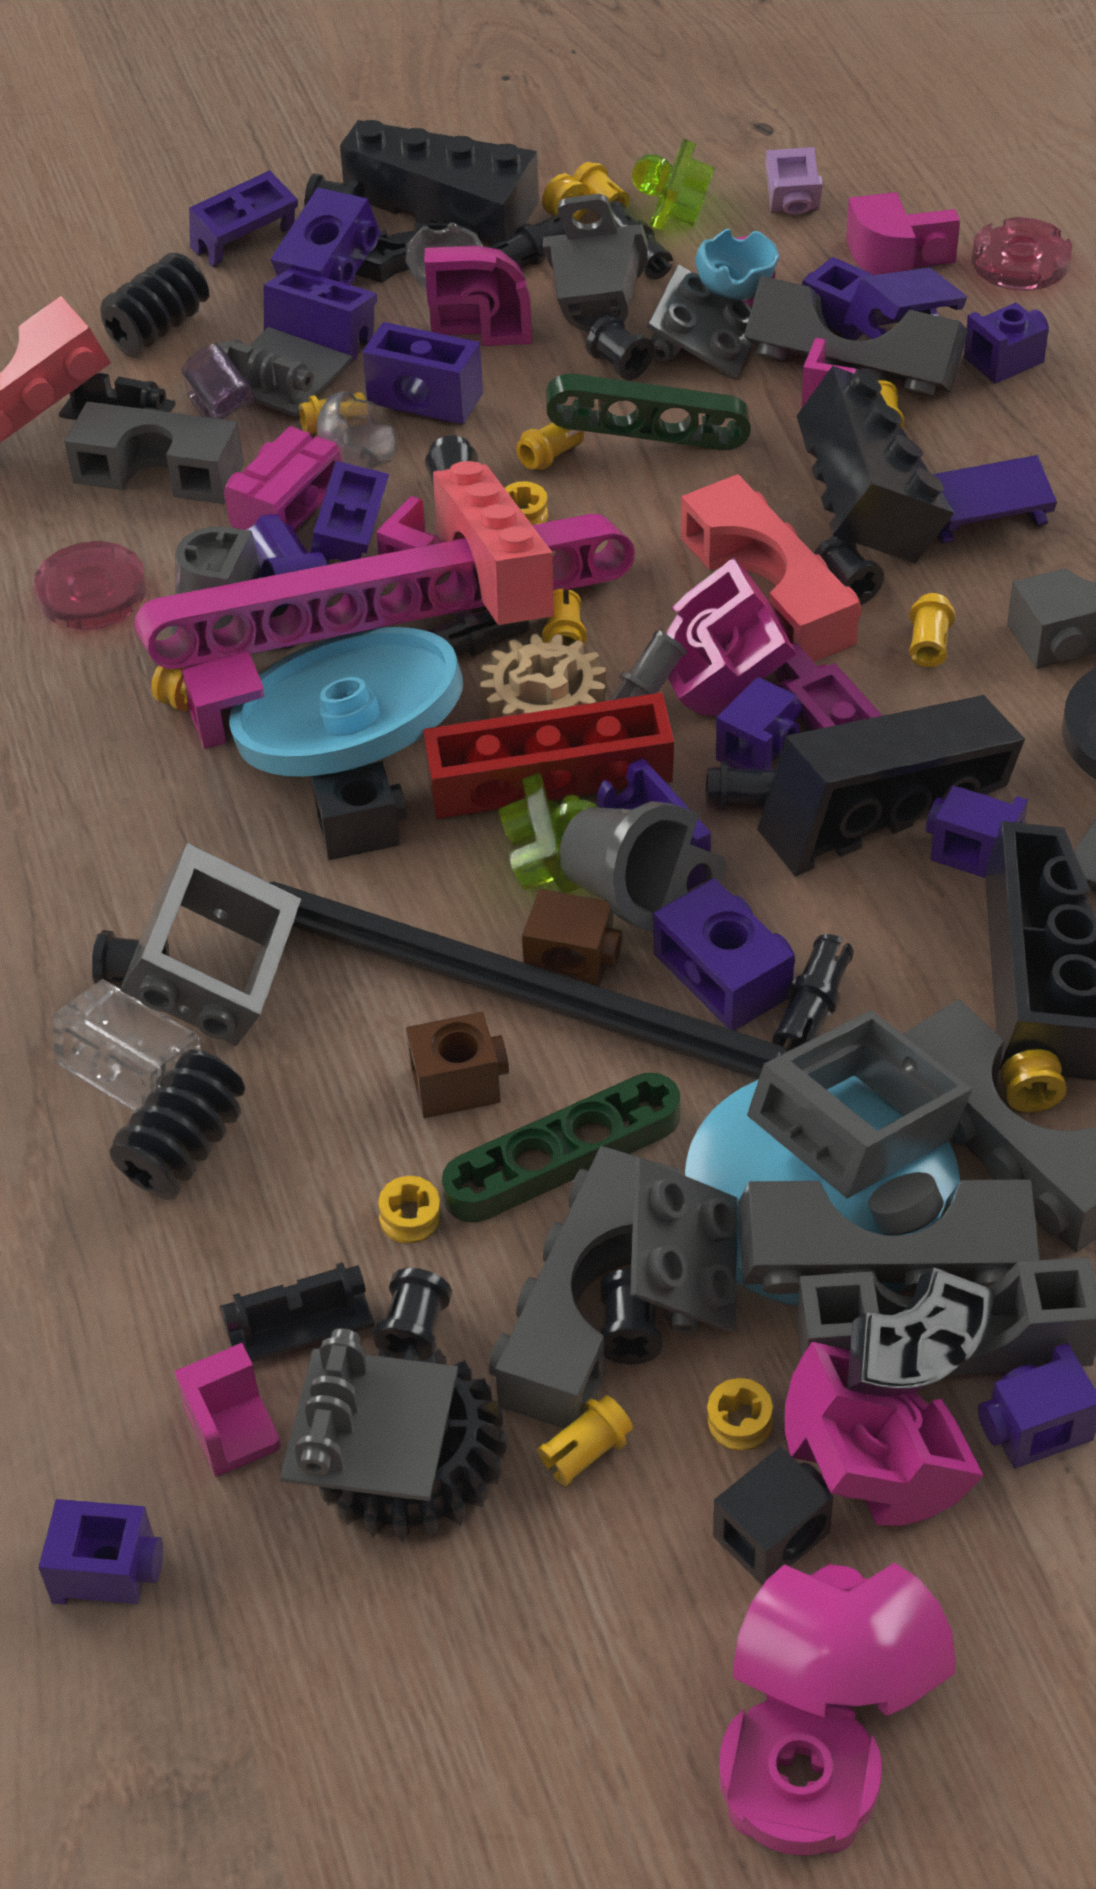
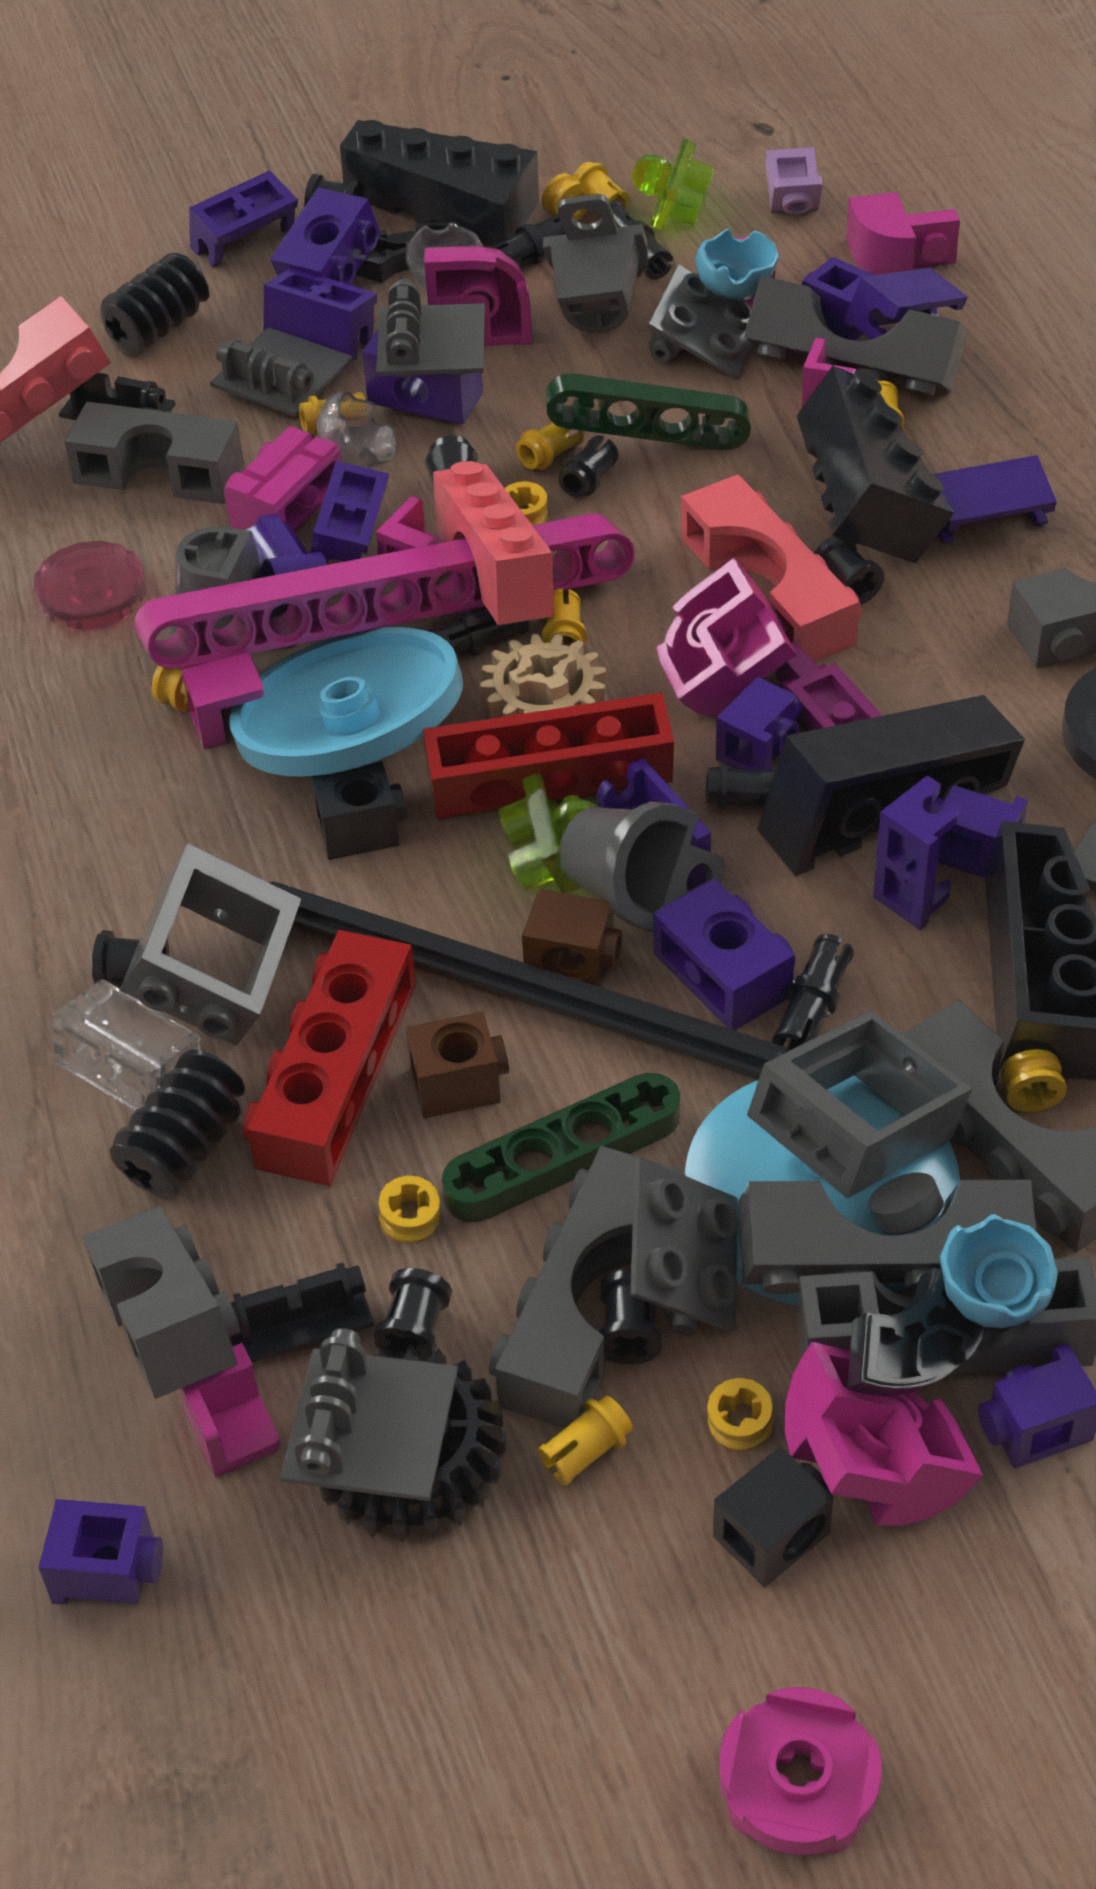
clear purple piece [181,343,257,419] -> none
black bush [586,315,654,380] -> none
dark grey axle [610,631,687,700] -> none
dark pink brick [733,1563,956,1718] -> none
yellow pin [909,593,956,667] -> none
dark purple brick [963,302,1049,384] -> none
clear pink tile [971,217,1072,291] -> none
none -> dark grey arch [82,1206,240,1399]
none -> red brick [243,930,416,1187]
none -> dark grey hinge [376,279,485,377]
none -> black pin [558,435,619,497]
none -> dark purple hinge [873,775,961,930]
none -> medium azure hair [940,1214,1058,1328]

